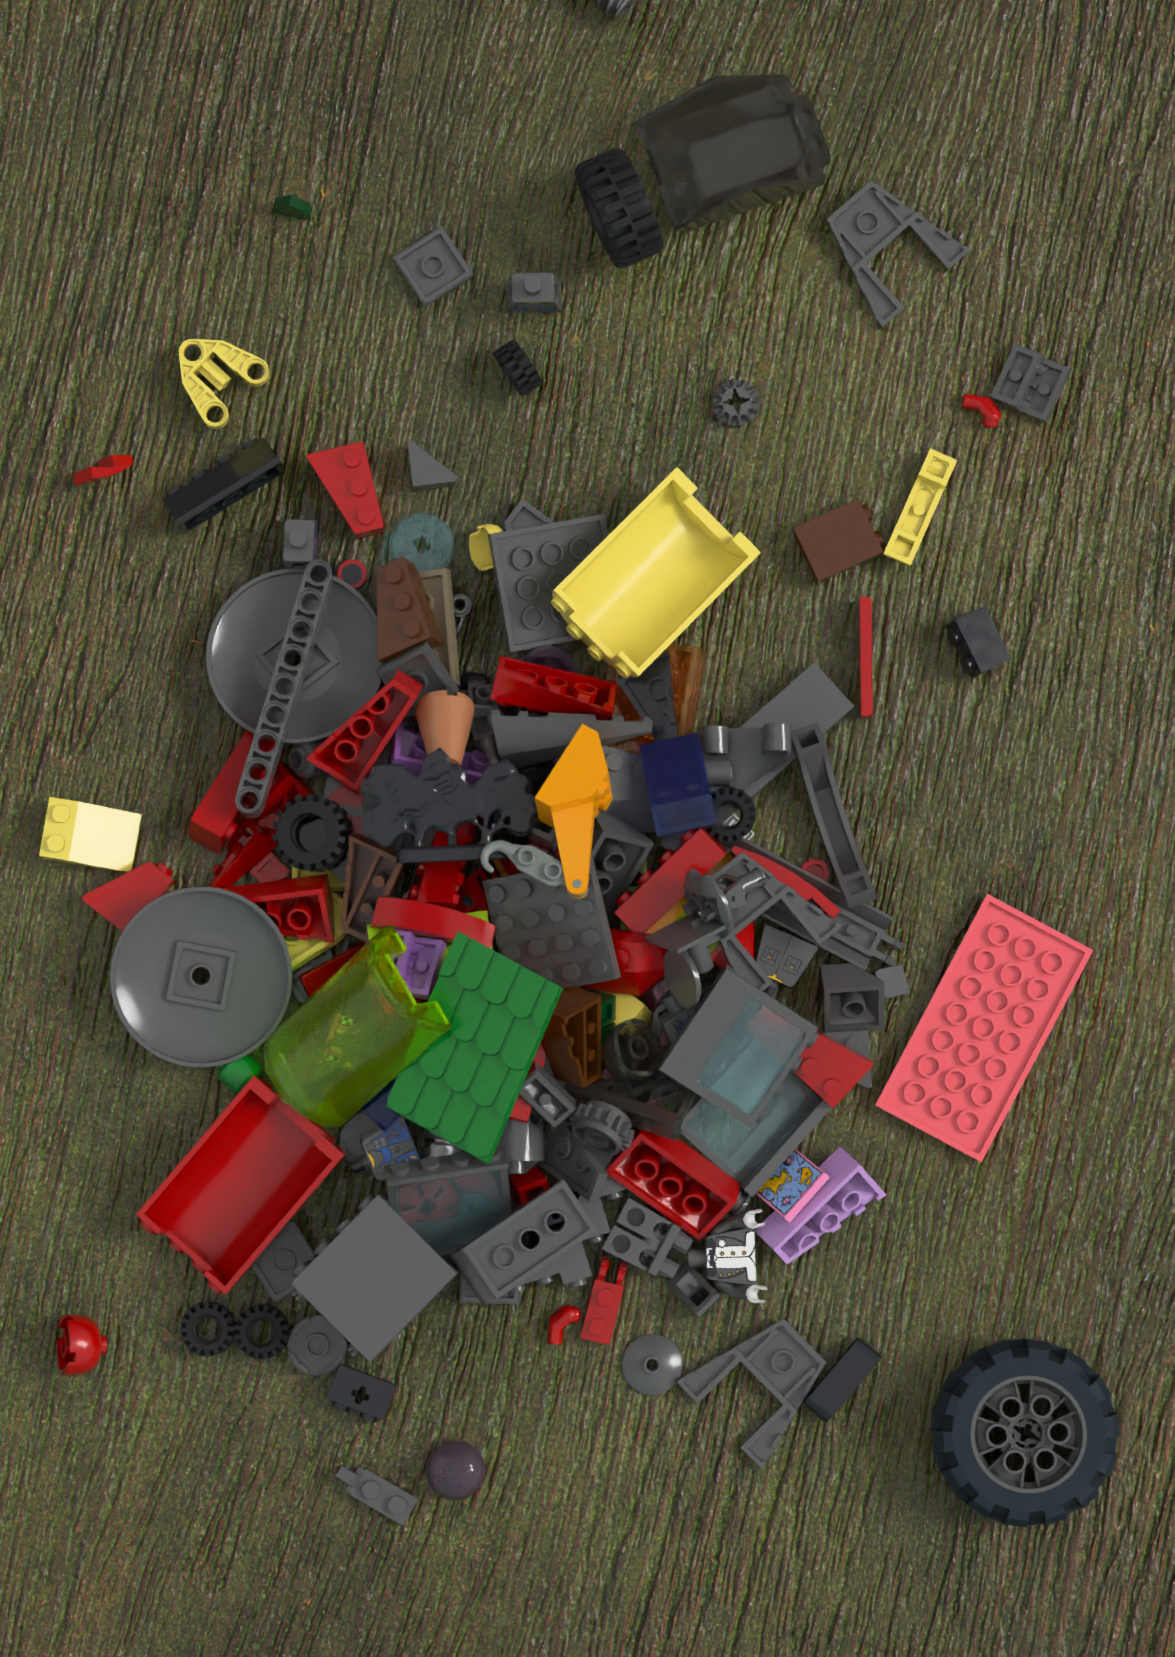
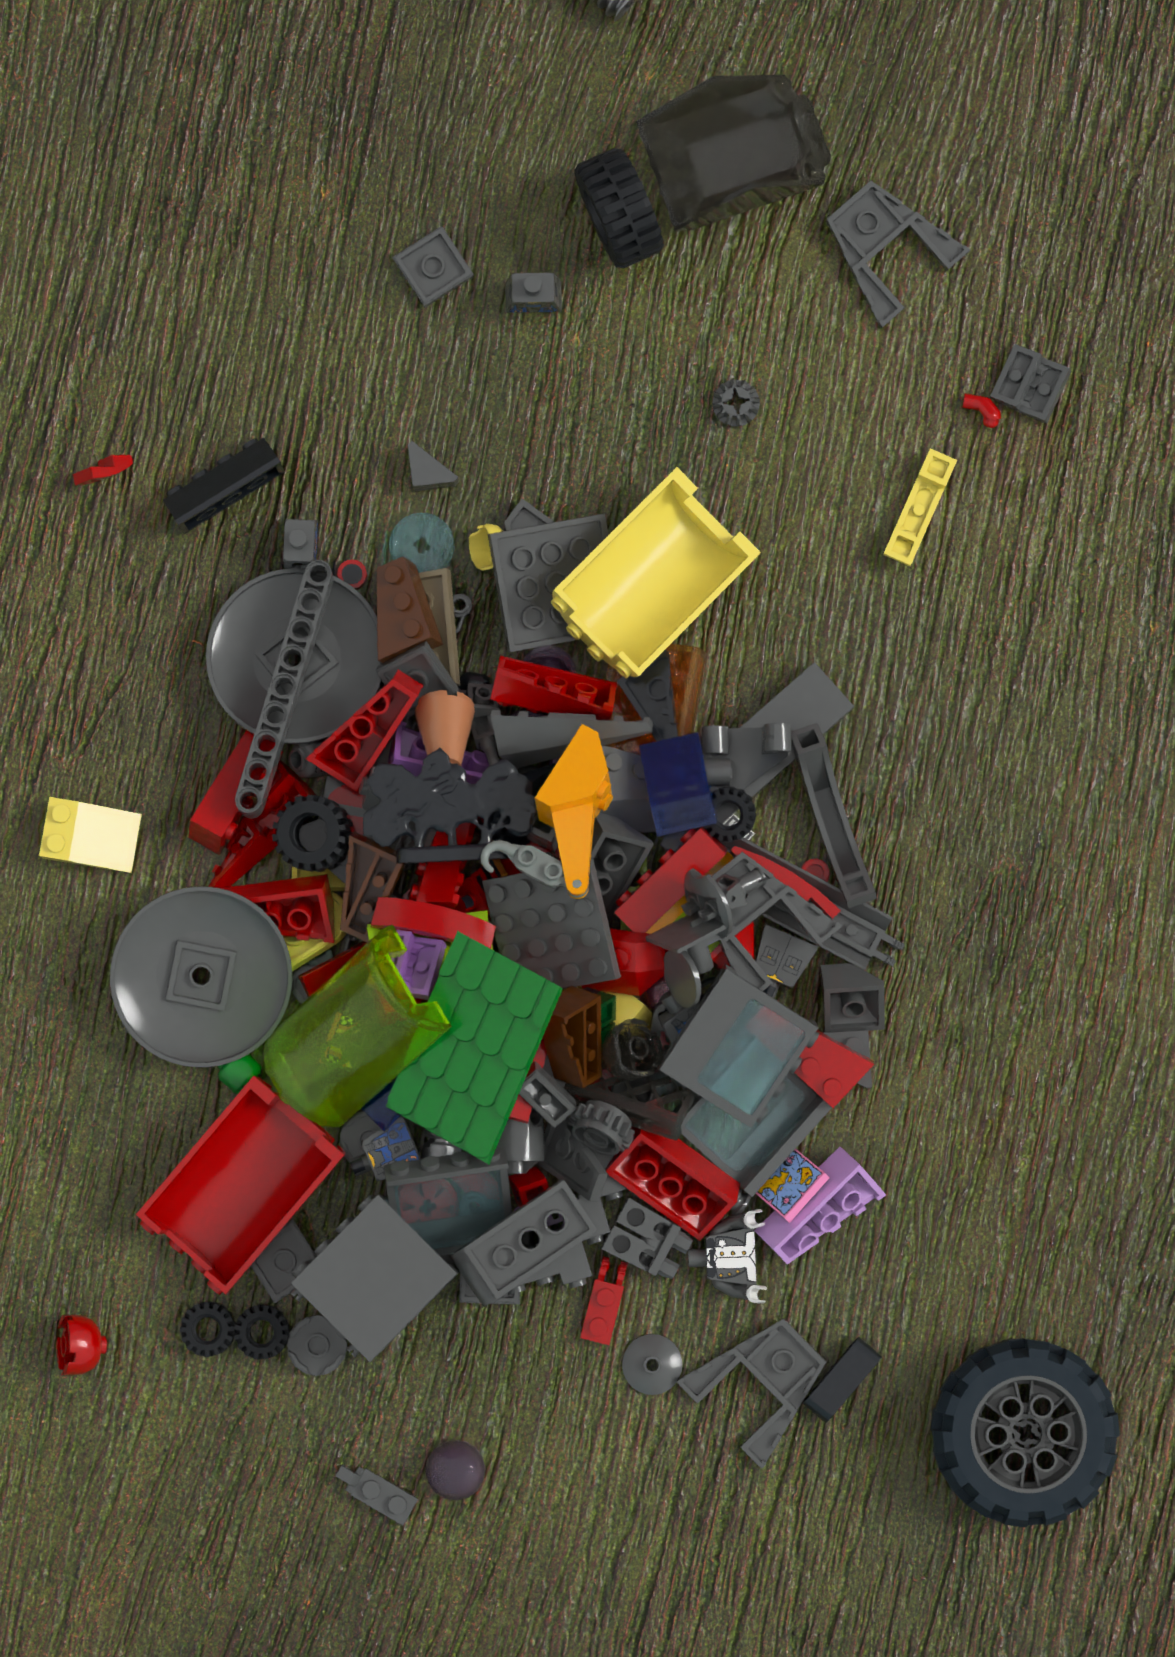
red slope [82,861,176,931] -> none
light yellow connector [179,339,270,430] -> none
red tile [250,852,292,883] -> none
dark green tile [272,195,312,220] -> none
red wedge [305,441,386,540] -> none
black brick [327,1363,398,1423] -> none
black tyre [493,339,543,397] -> none
red arm [547,1304,580,1345] -> none
flat silver slope [665,1262,721,1317] -> none
reddish brown panel [792,498,885,585] -> none
red tile [858,597,873,719] -> none
dark grey slope [873,964,909,1000] -> none
coral plate [874,894,1093,1162] -> none
black brick [945,606,1012,679] -> none

